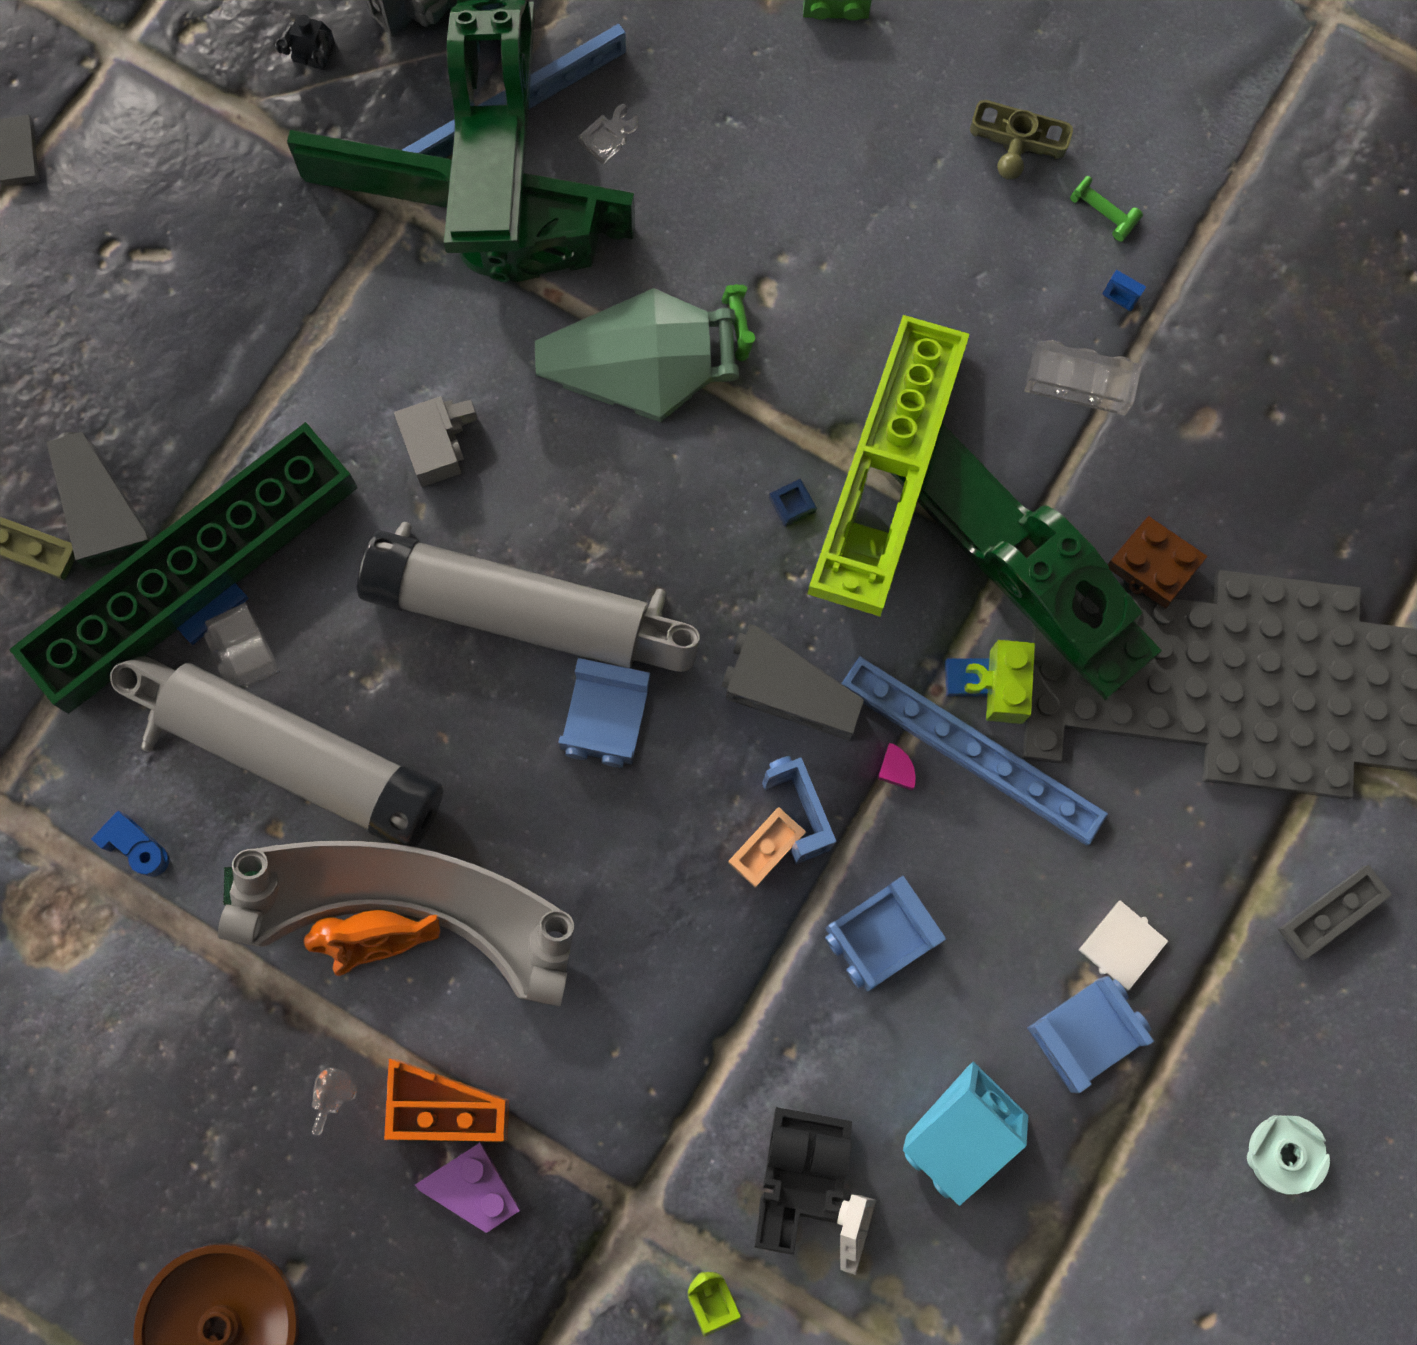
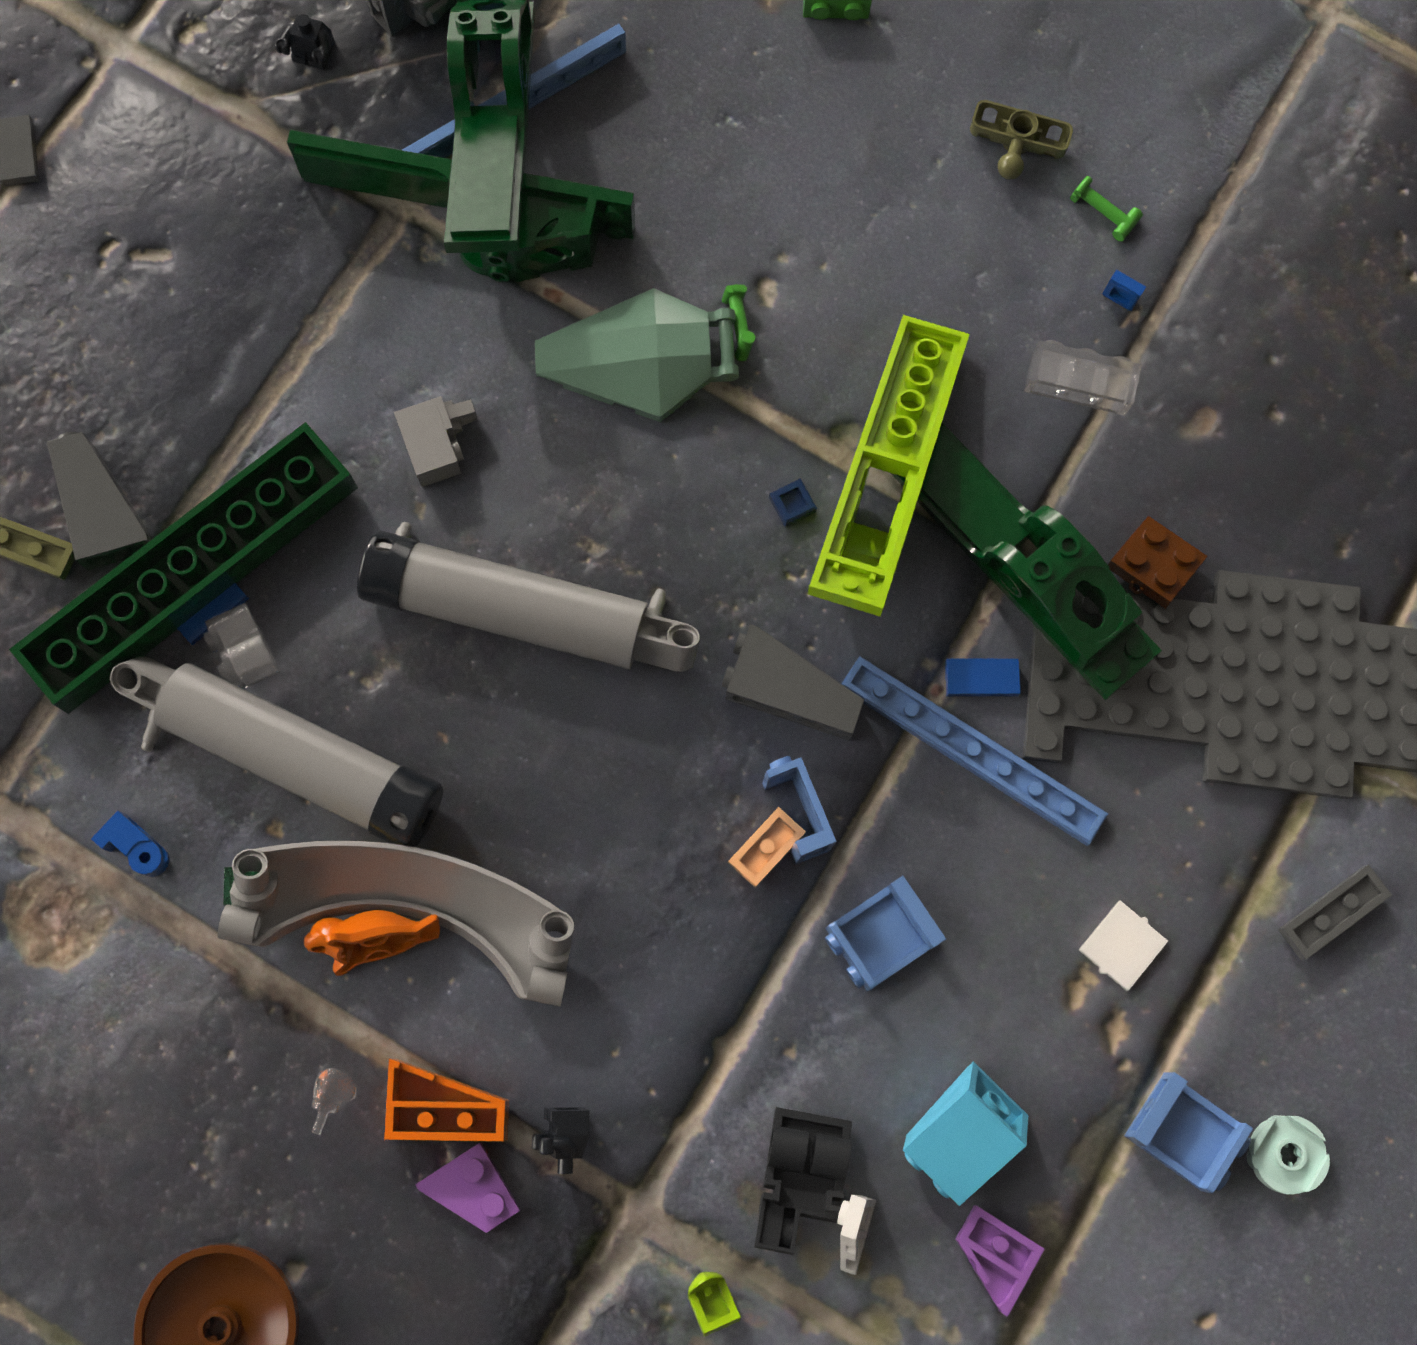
medium blue panel [558,658,650,768] -> none
clear plate [579,104,639,165] -> none
dark pink tile [878,743,916,790] -> none
lime brick [964,640,1035,724] -> none
medium blue panel [1027,976,1154,1093] -> none
none -> black piece [532,1107,590,1174]
none -> medium lavender wing [955,1205,1044,1317]
none -> medium blue panel [1124,1072,1253,1193]

